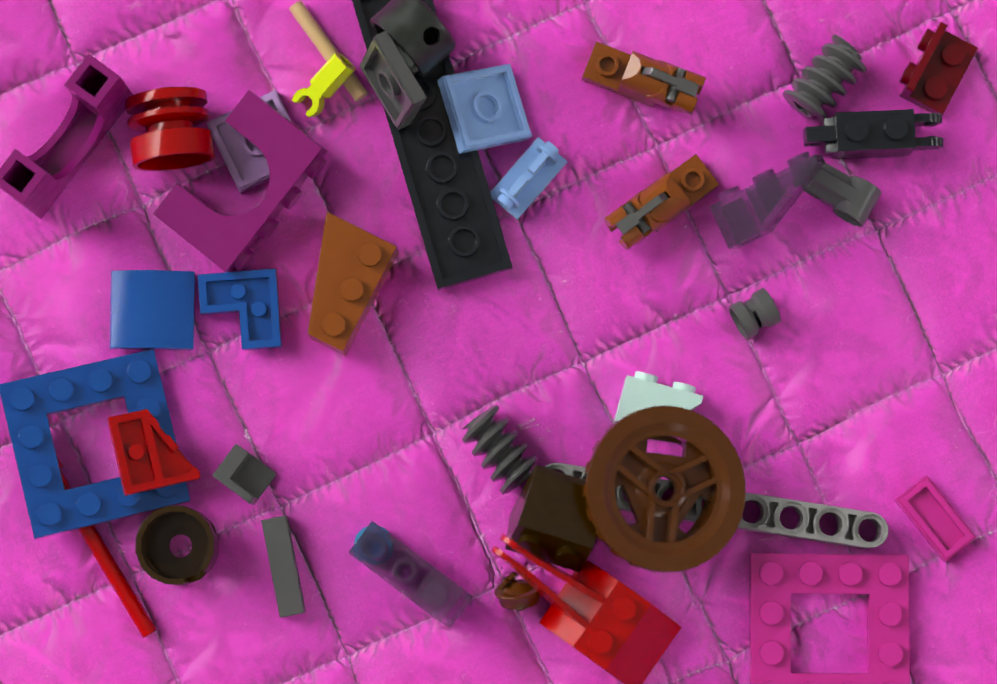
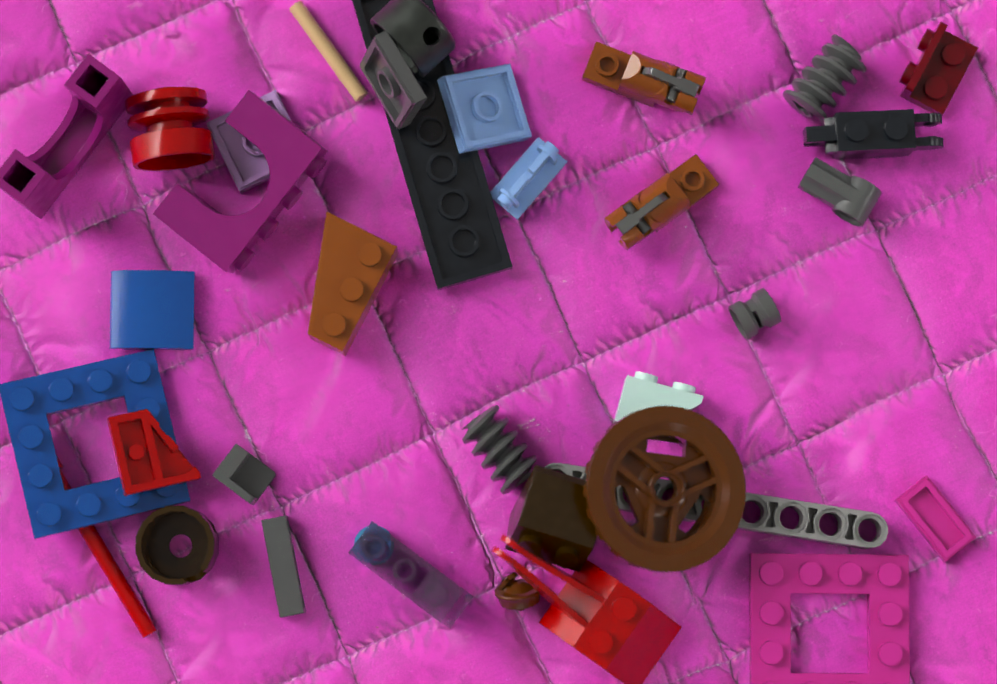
blue plate [198,269,282,351] -> none
neon yellow bar [292,52,356,117] -> none
clear purple slope [709,152,825,249] -> none

